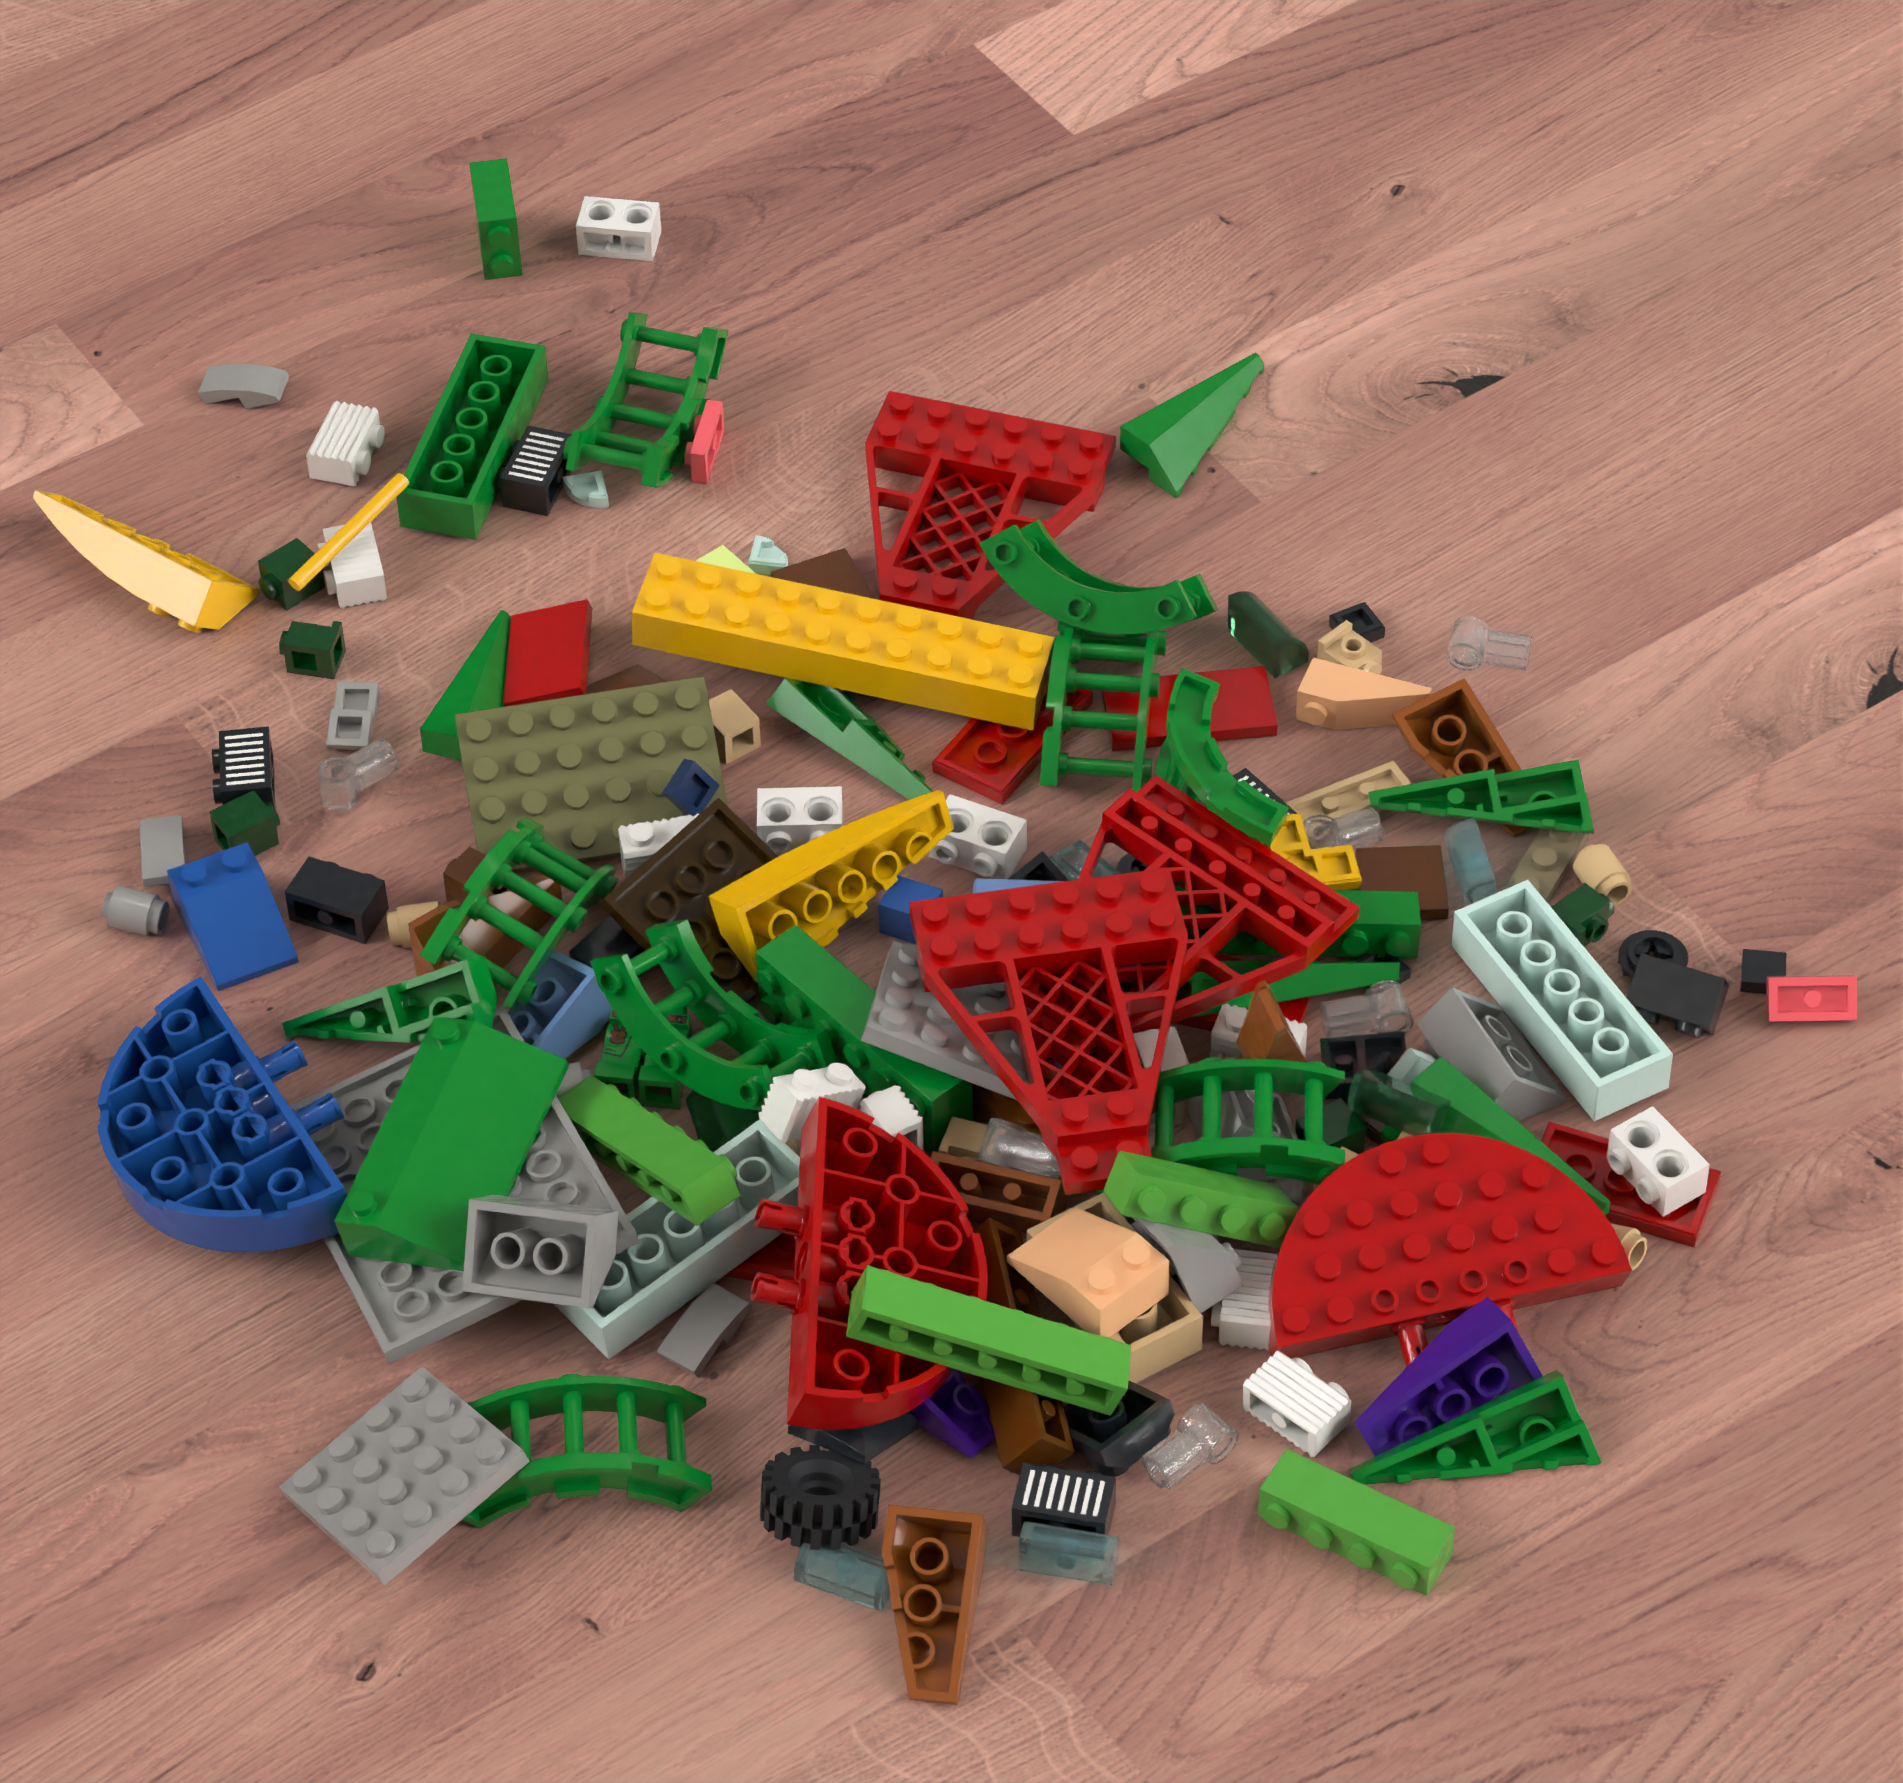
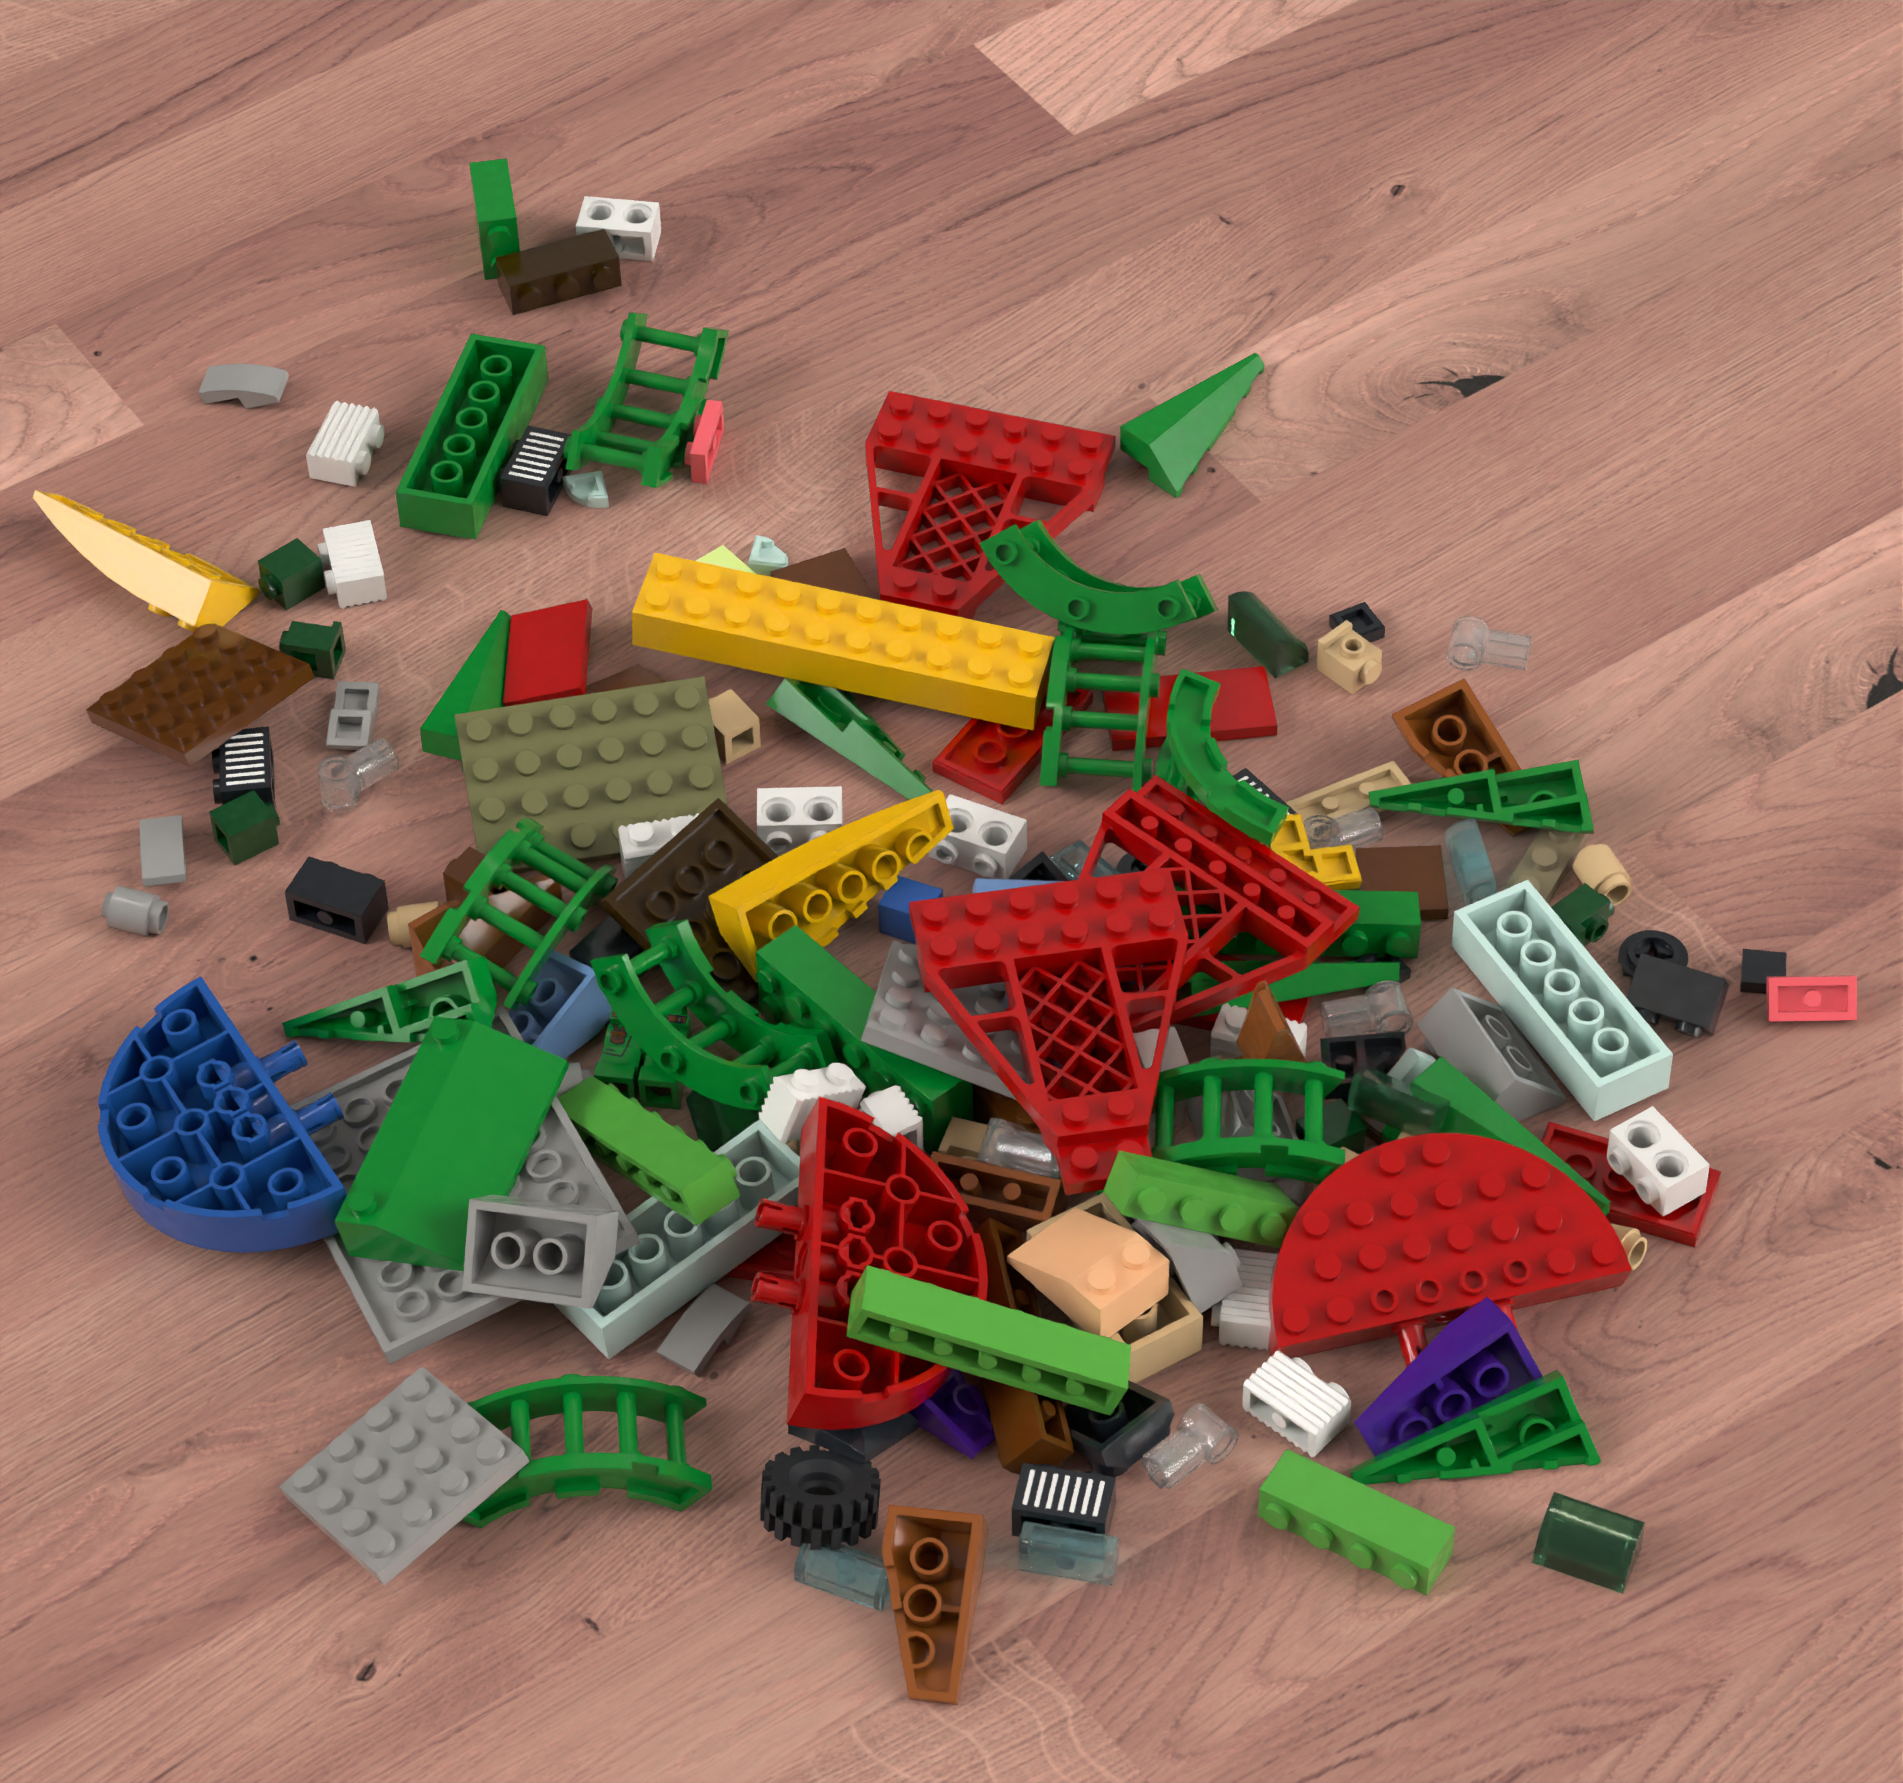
blue slope [167,842,299,991] -> none
yellow bar [288,473,409,591] -> none
dark blue plate [662,759,720,817] -> none
light nougat slope [1296,658,1432,730] -> none
none -> reddish brown plate [86,623,315,767]
none -> dark brown brick [496,229,622,315]
none -> clear green brick [1532,1492,1645,1594]

